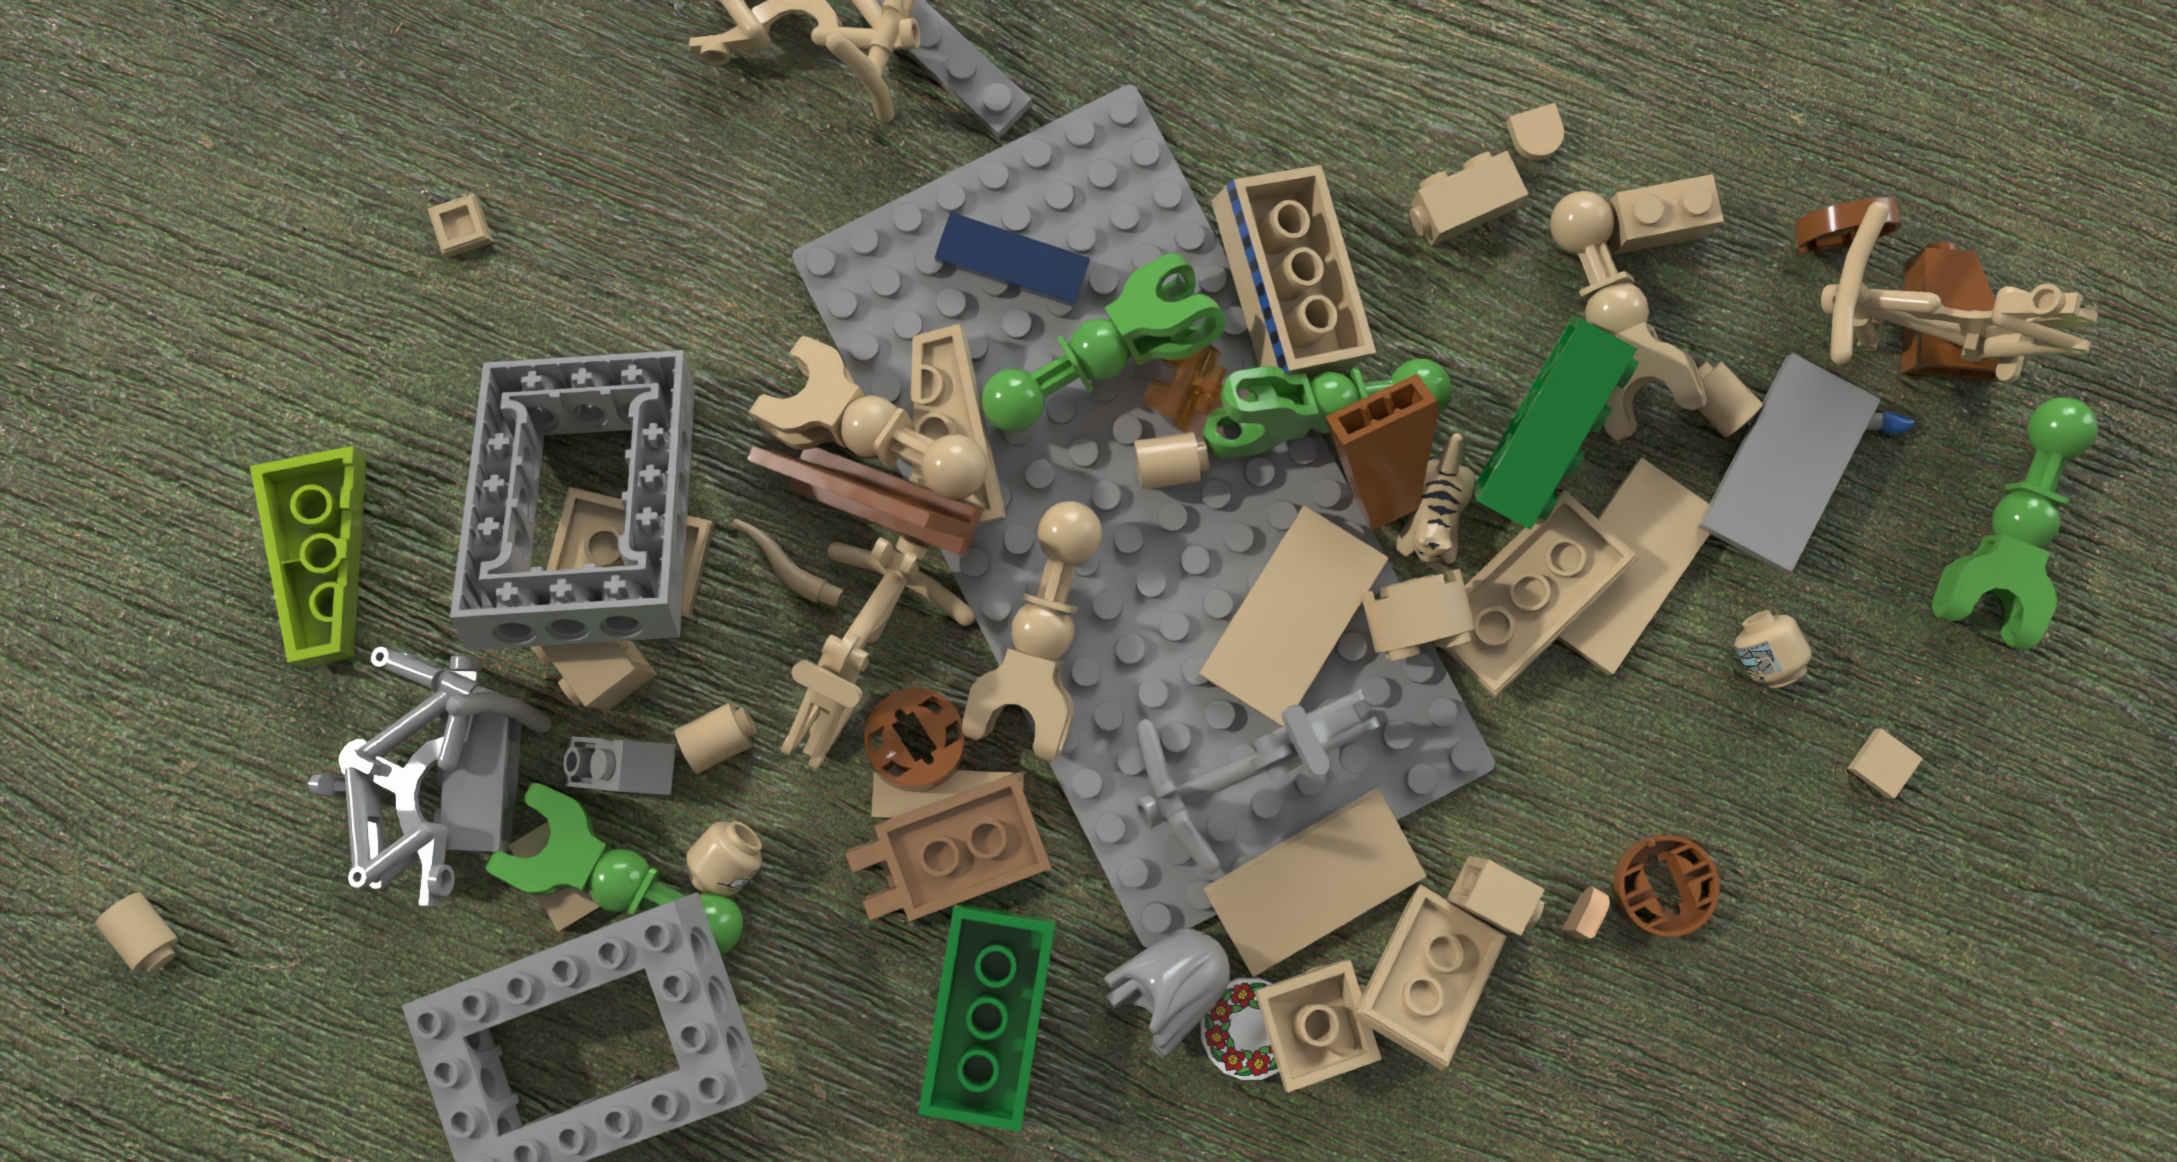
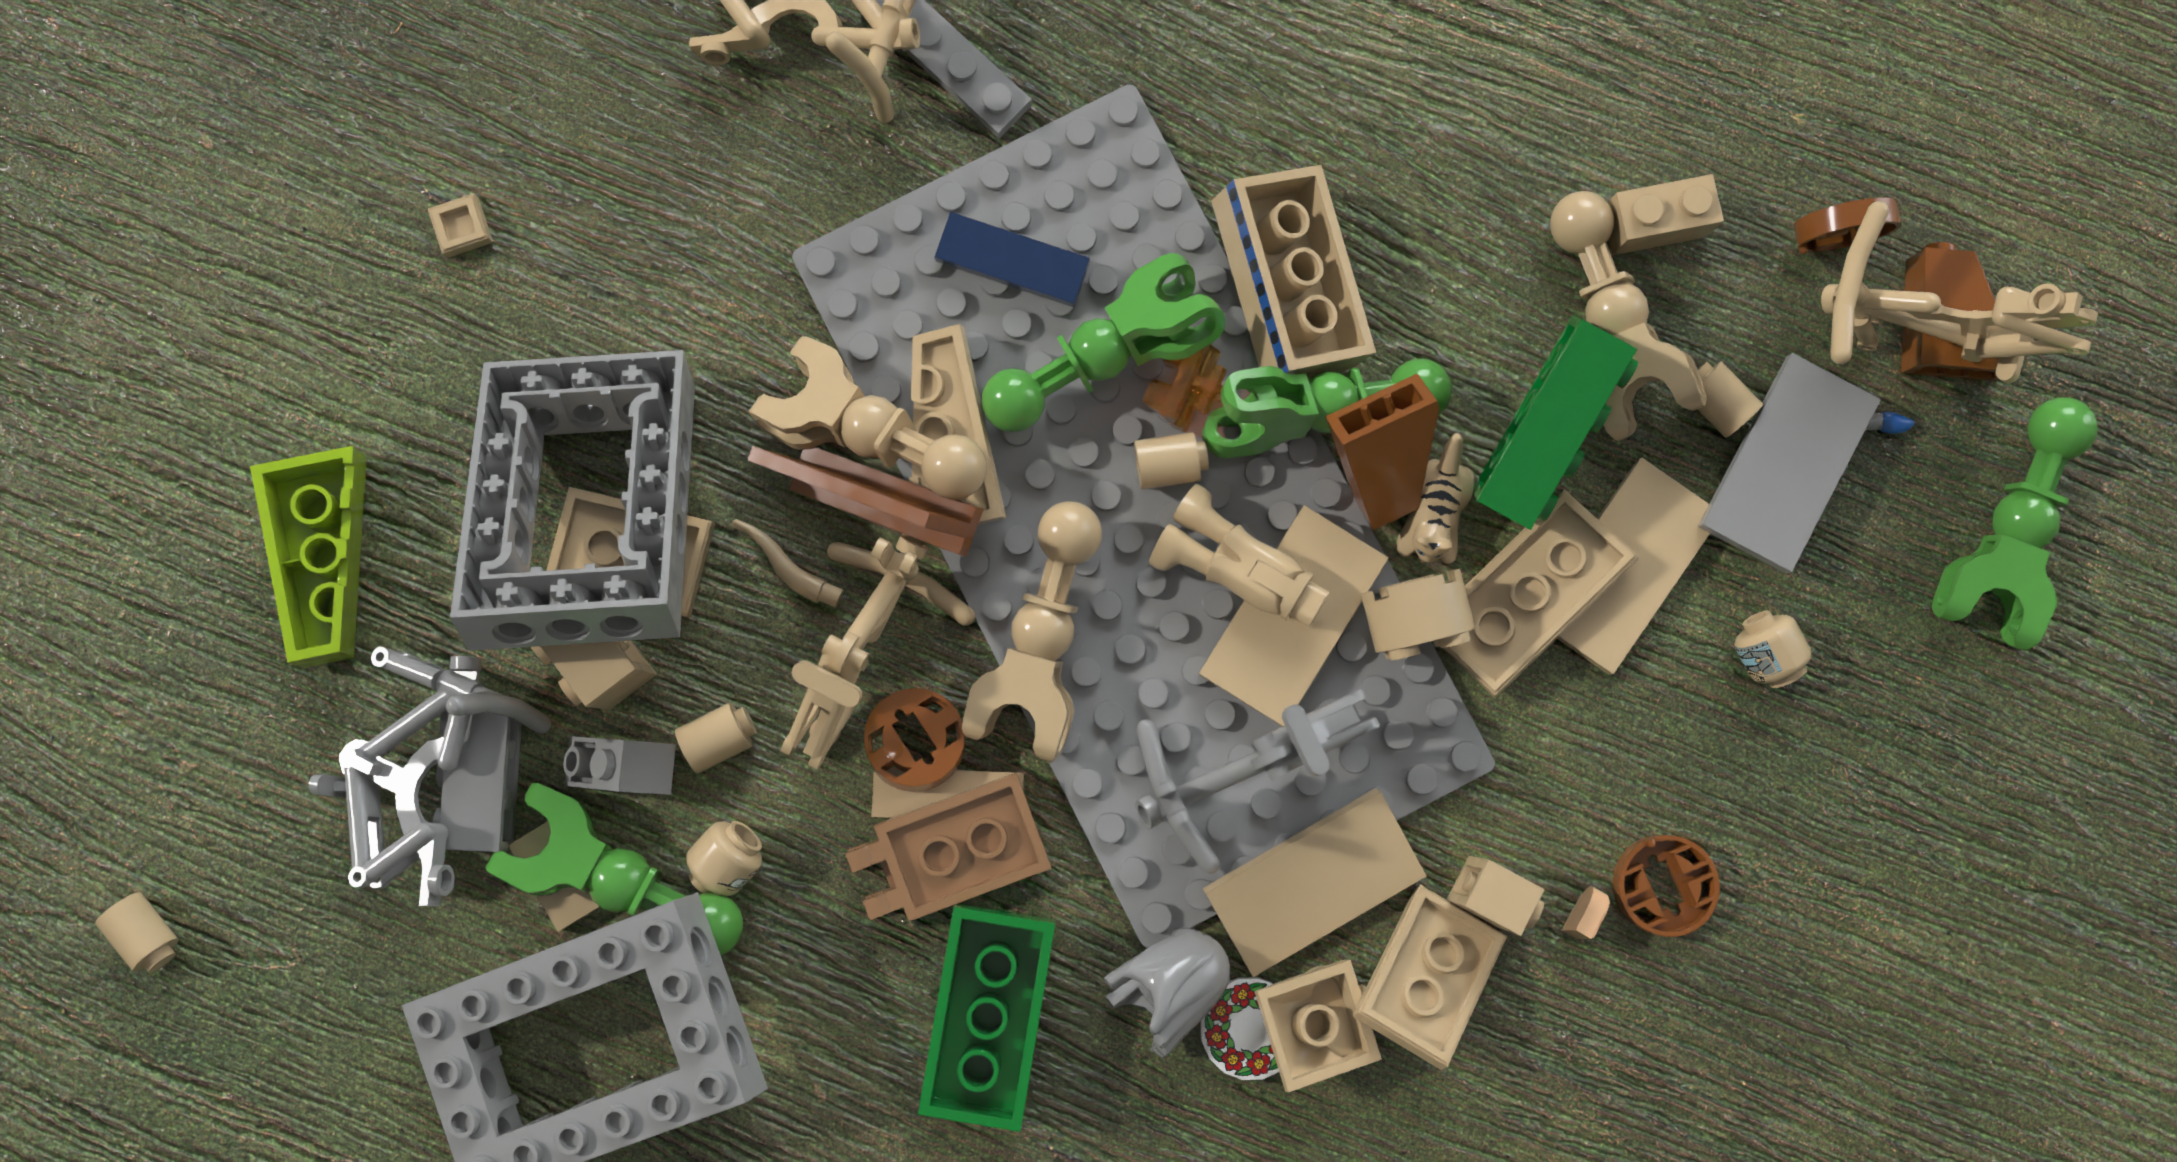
tan brick [1409,151,1528,247] -> none
tan tile [1506,103,1564,161] -> none
tan tile [1847,728,1923,799] -> none
none -> tan piece [1148,484,1330,627]

